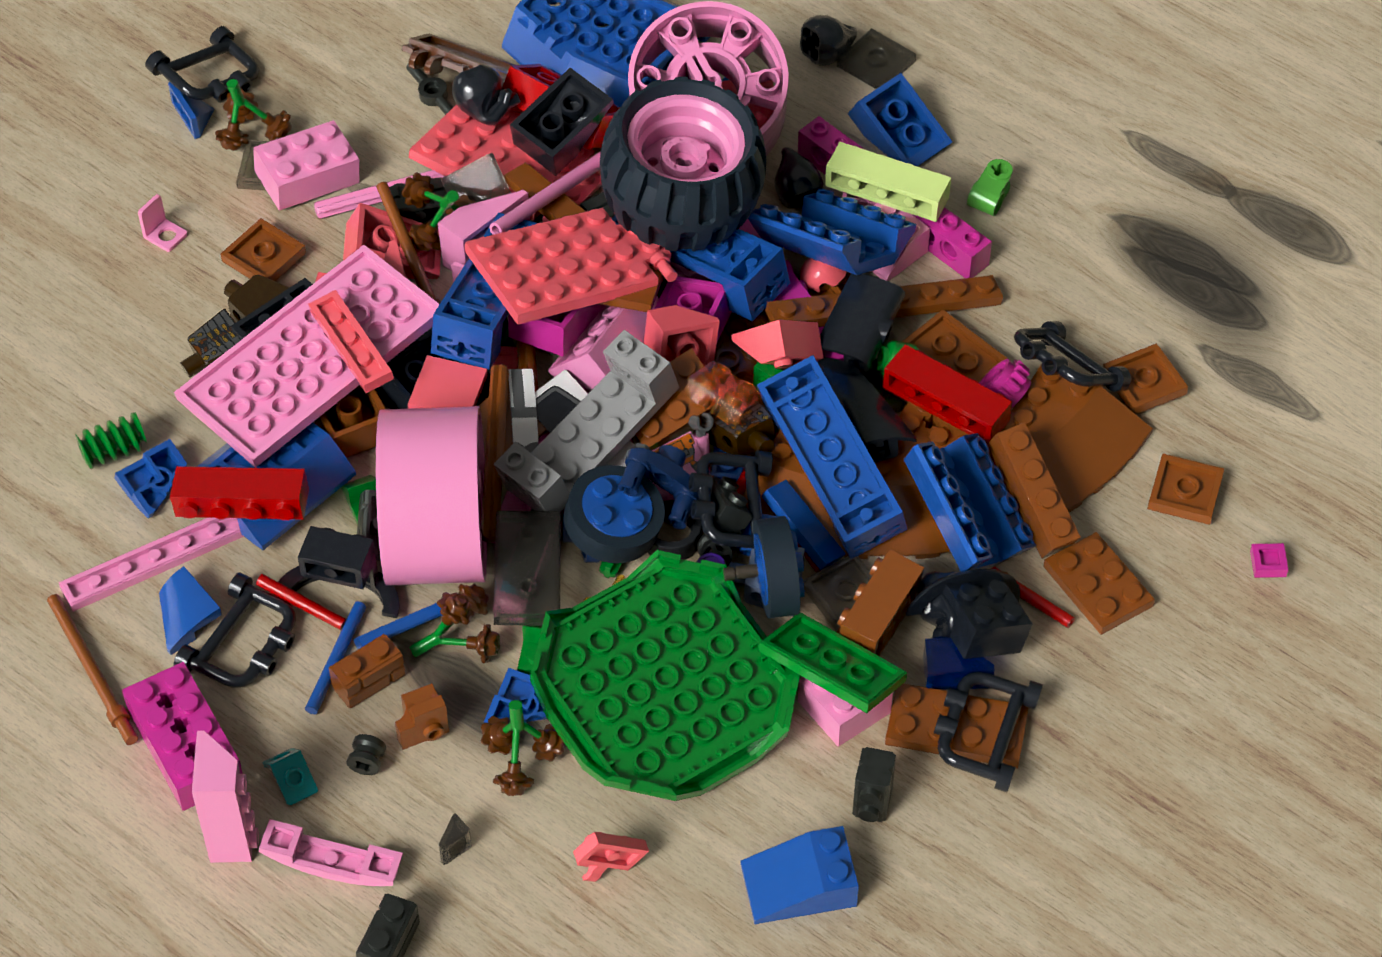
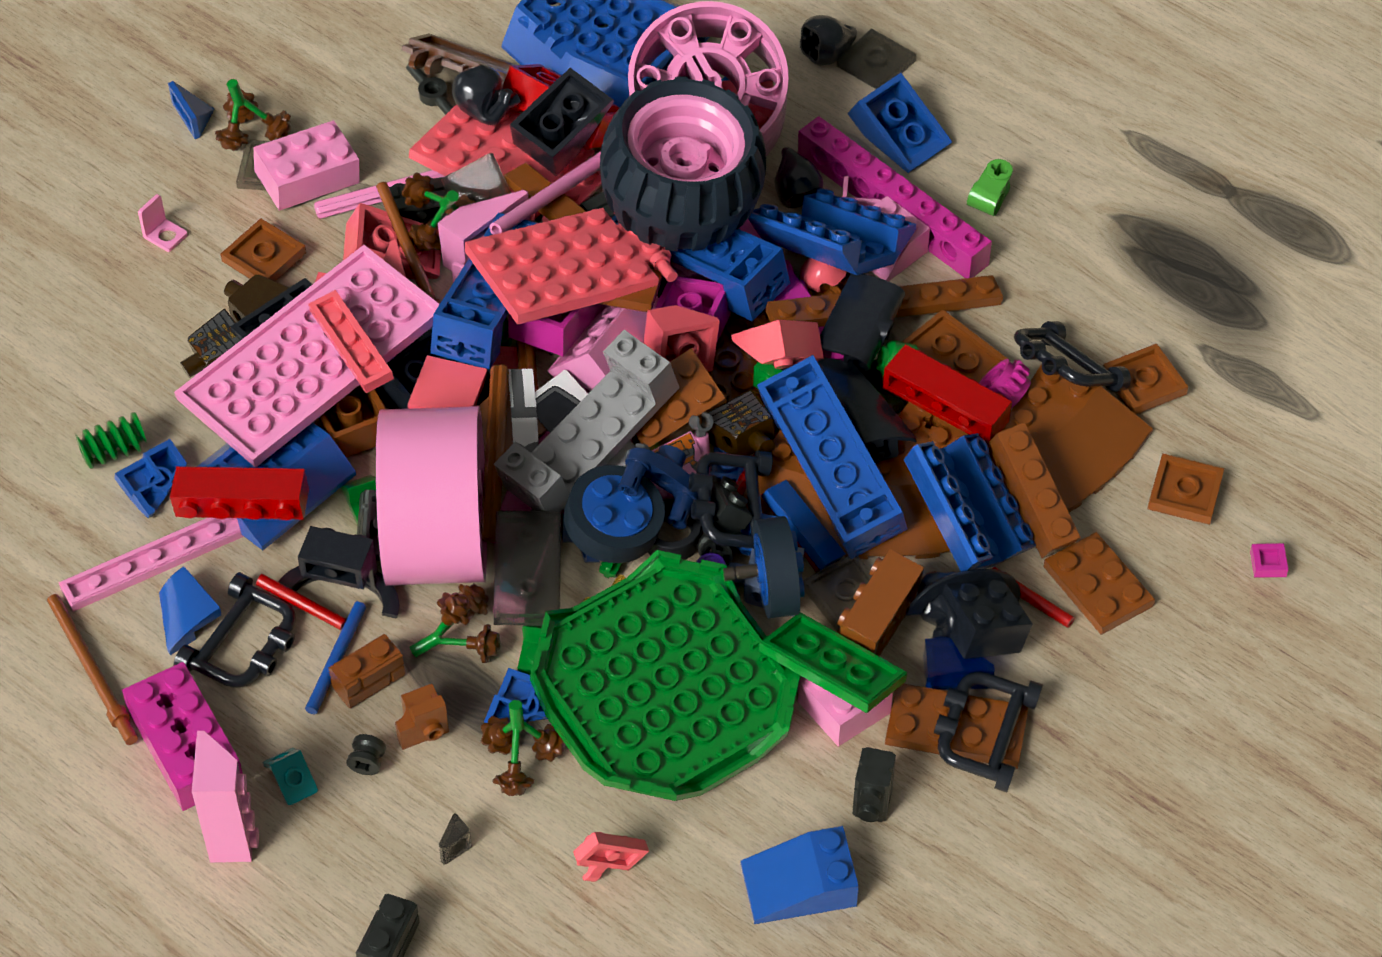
black bar [145,26,259,103] -> none
bright pink slope [259,819,403,886] -> none
blue tile [353,603,442,650] -> none
clear orange hinge [684,361,762,426] -> none
yellowish green brick [825,142,951,222] -> none

